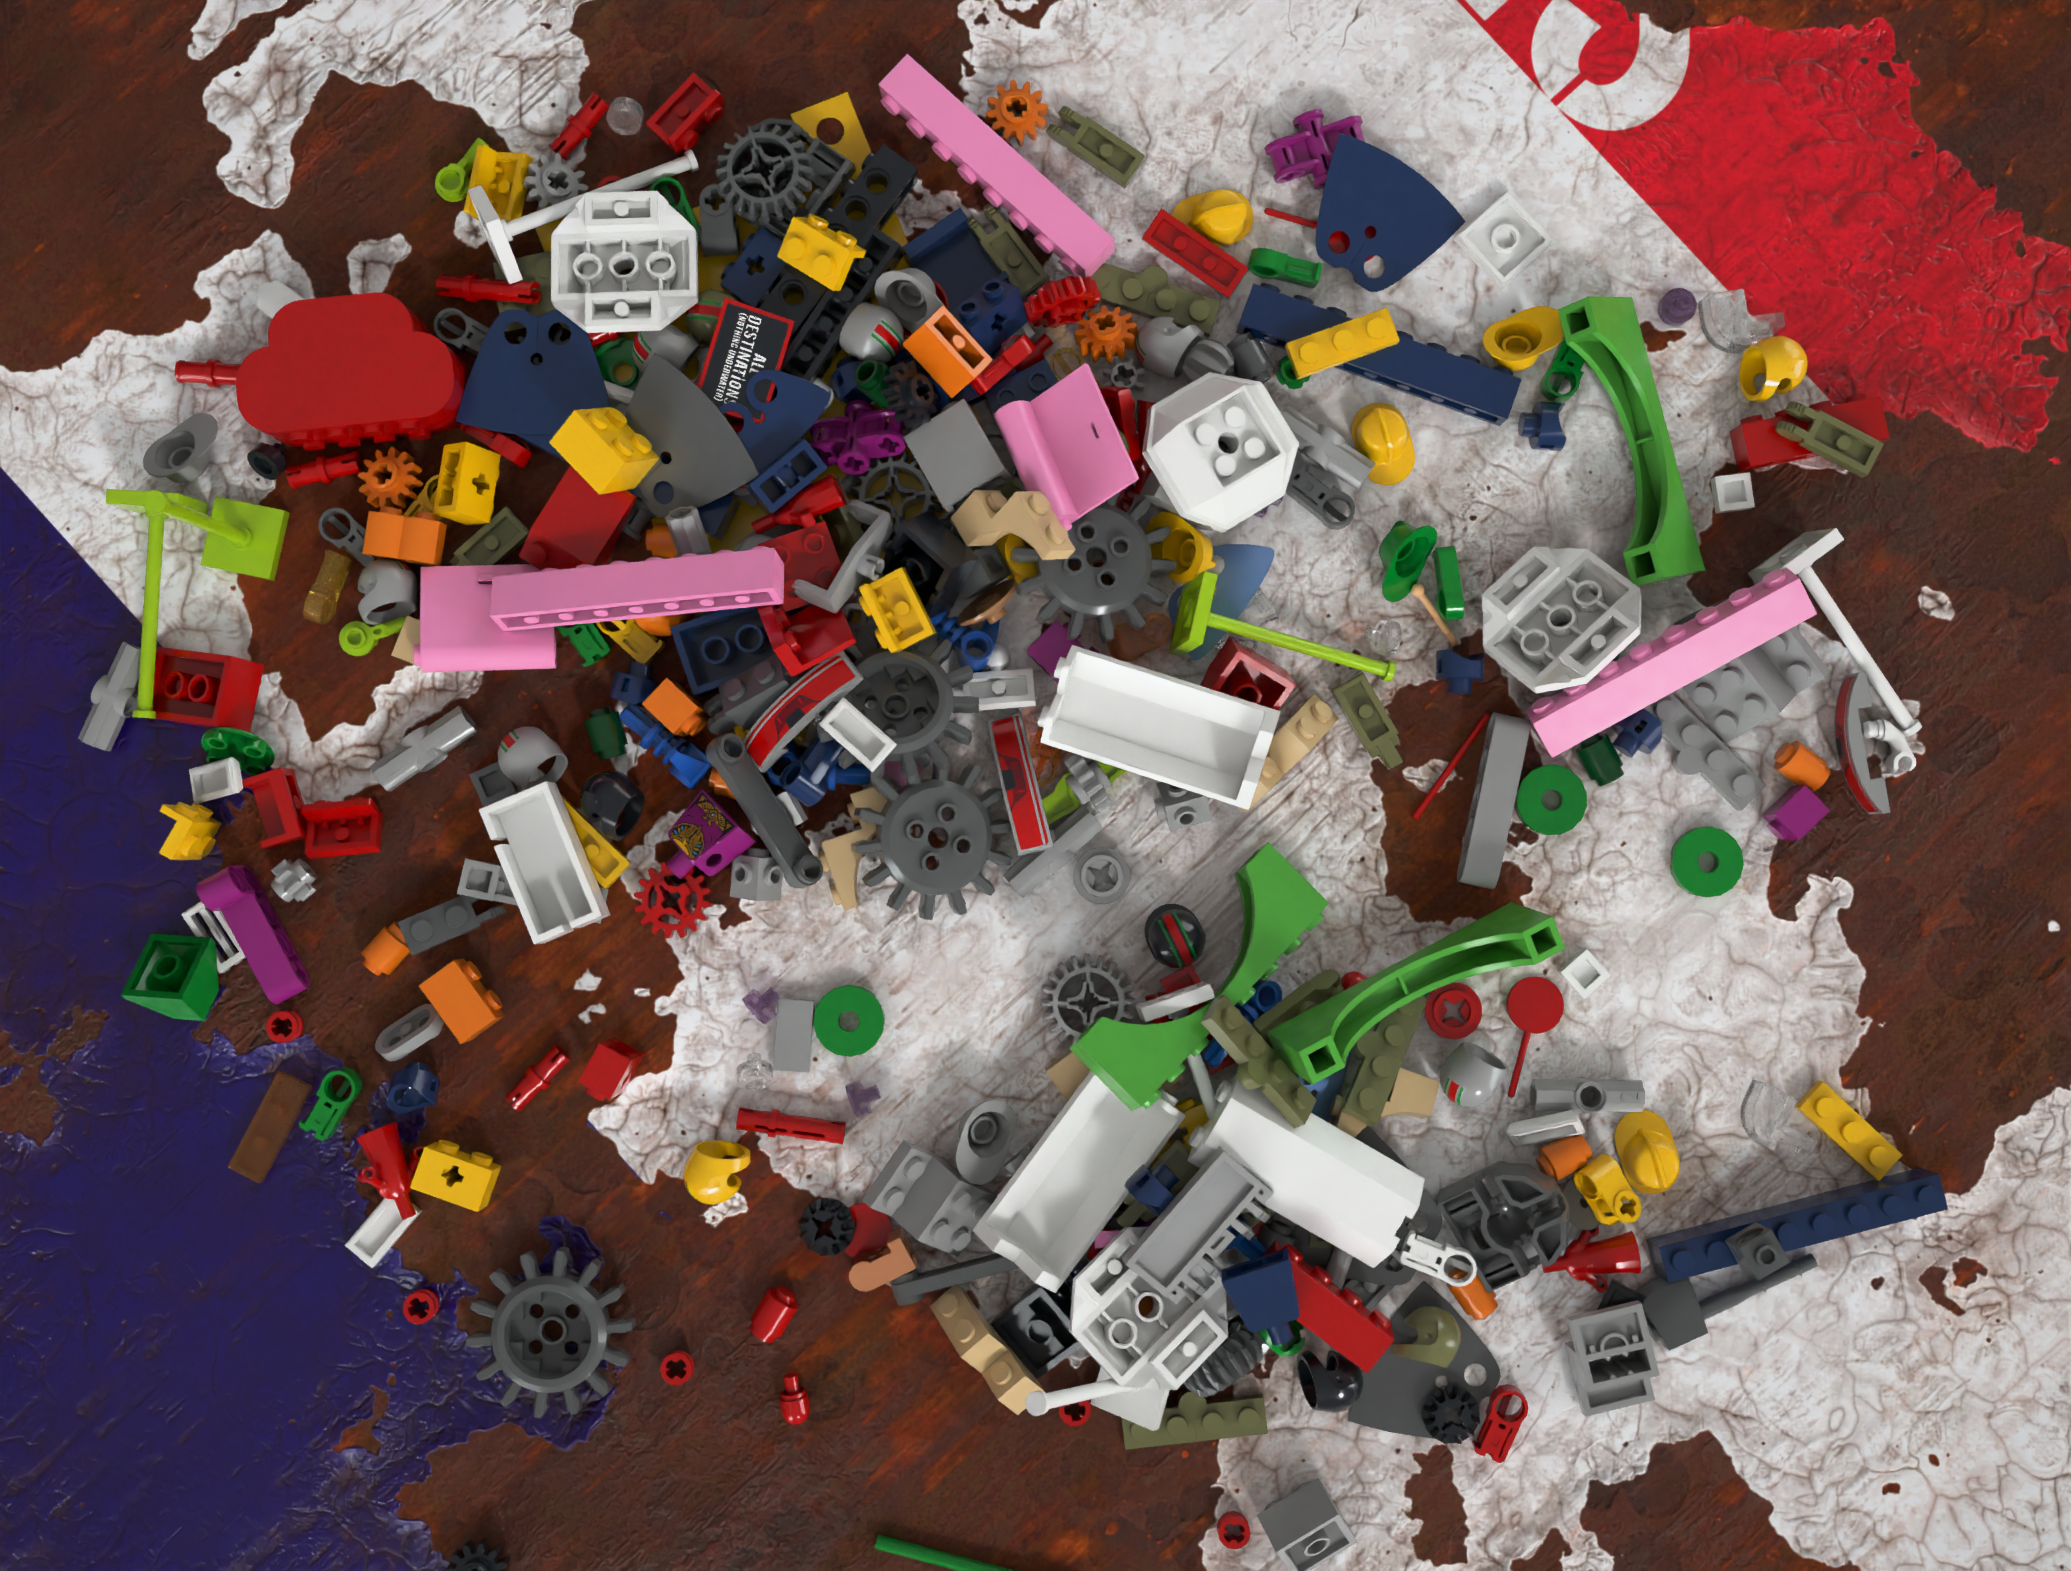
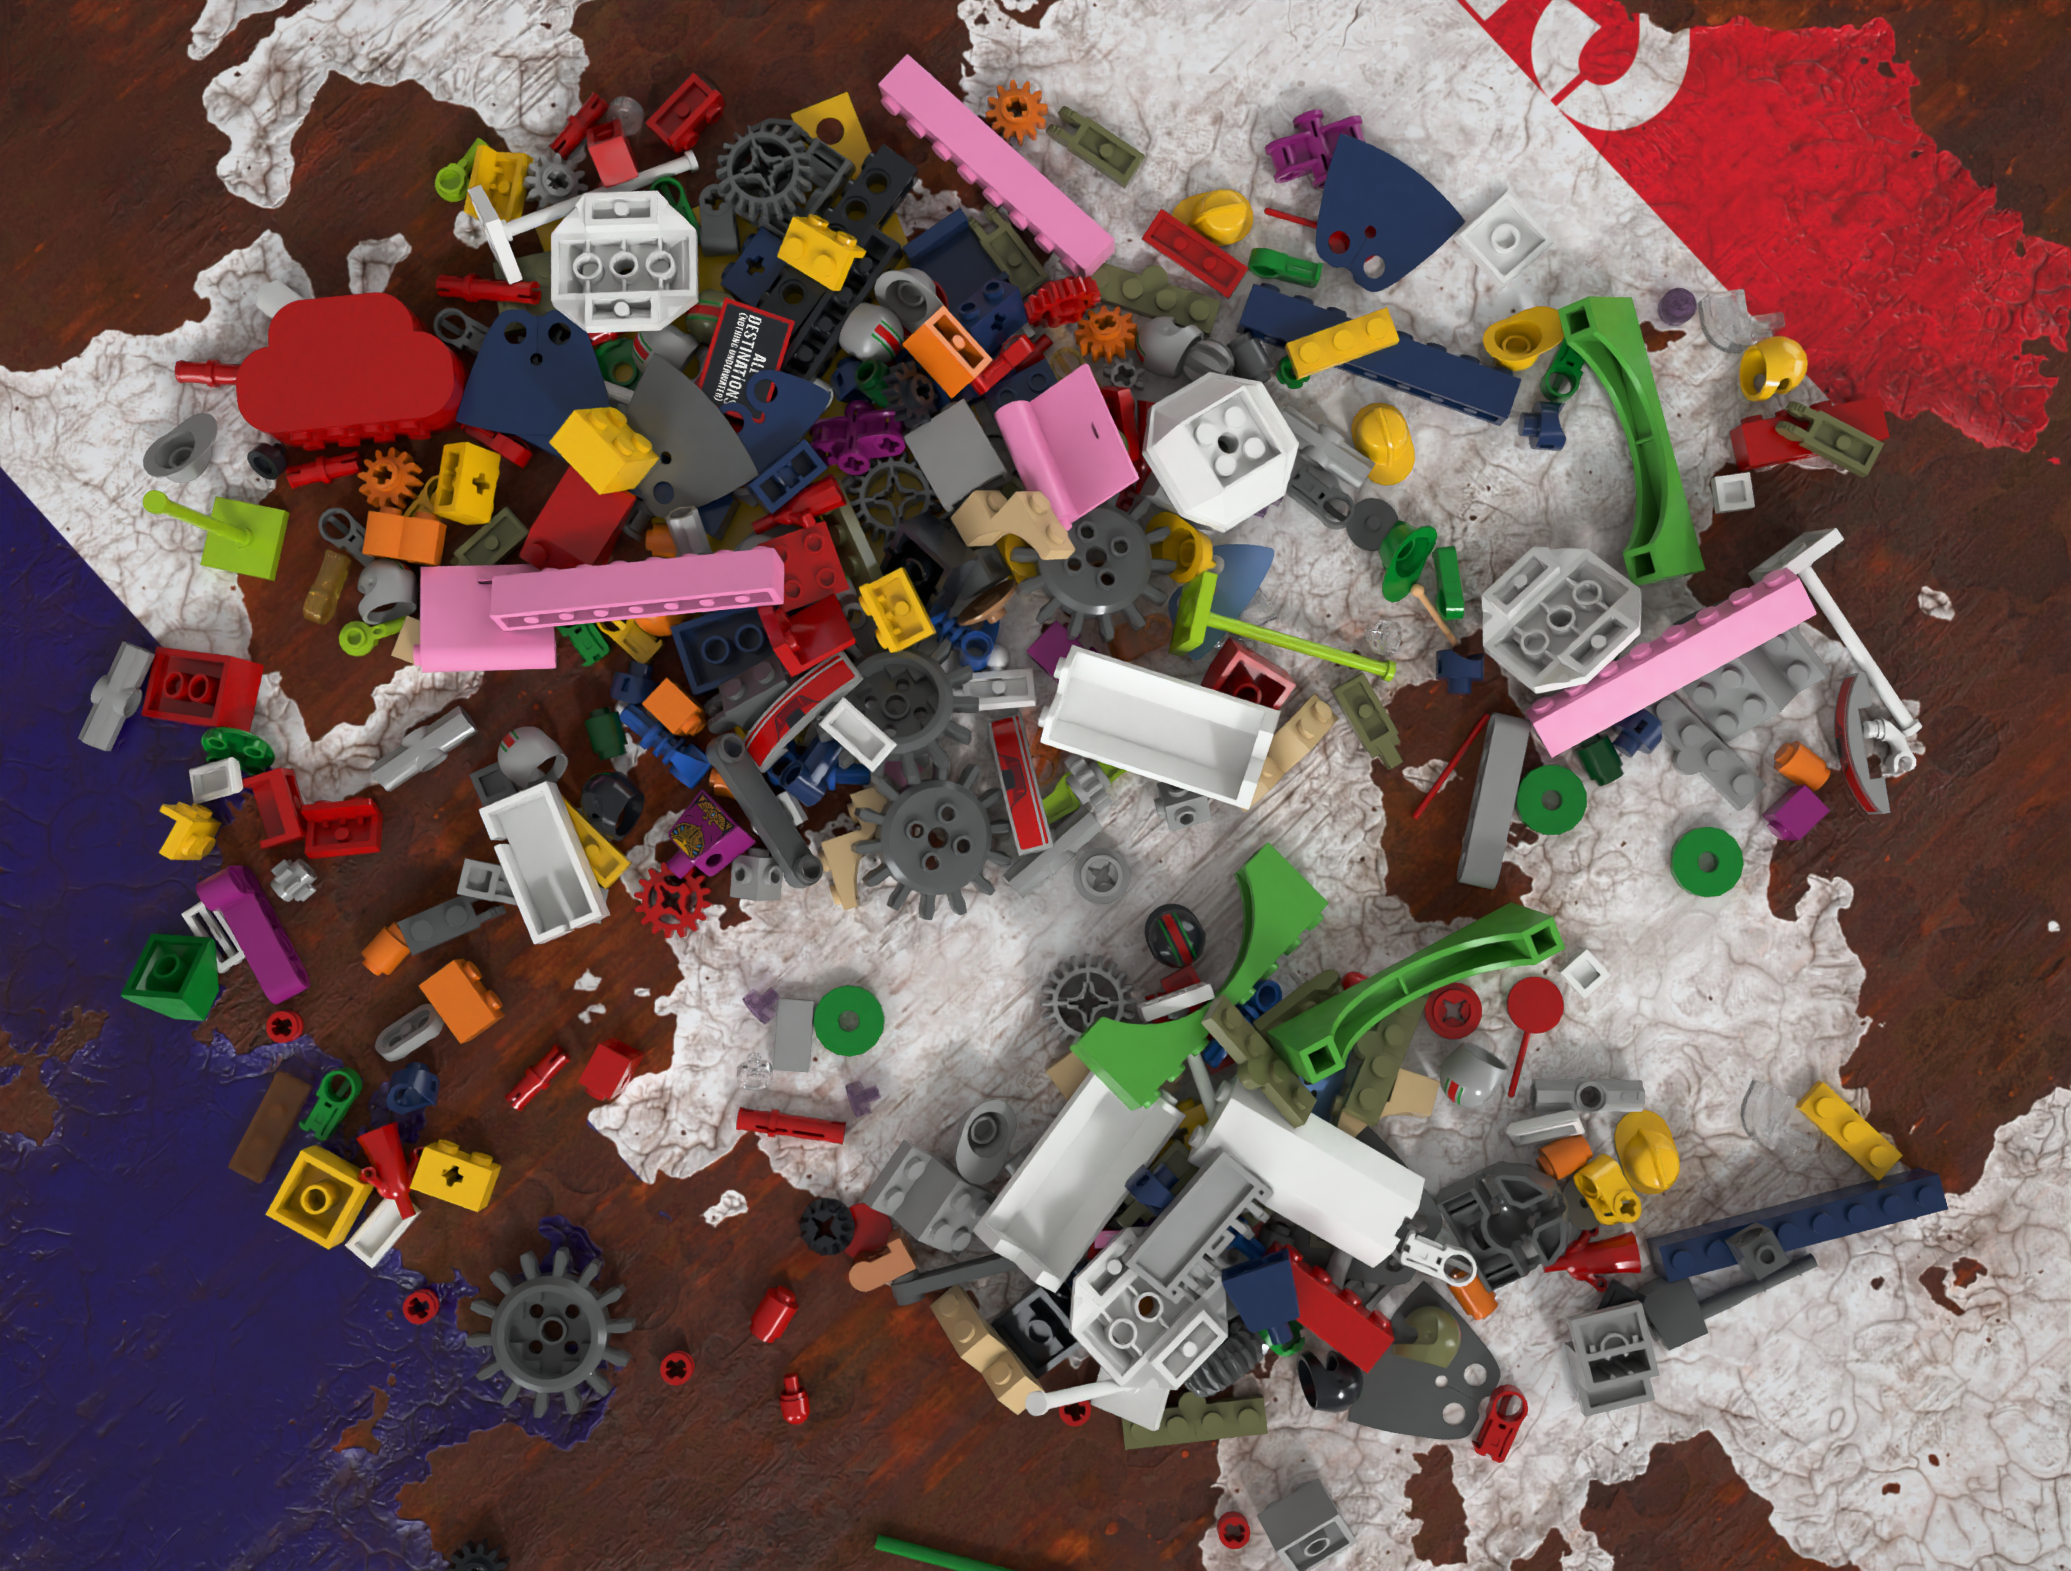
lime tile [106,489,208,719] -> none
yellow helmet [683,1140,750,1205] -> none
light grey piece [791,499,894,614] -> none
black gear [1422,1385,1480,1445] -> none
none -> yellow brick [265,1144,374,1249]
none -> red panel [586,118,639,188]
none -> dark grey piece [1346,498,1398,551]

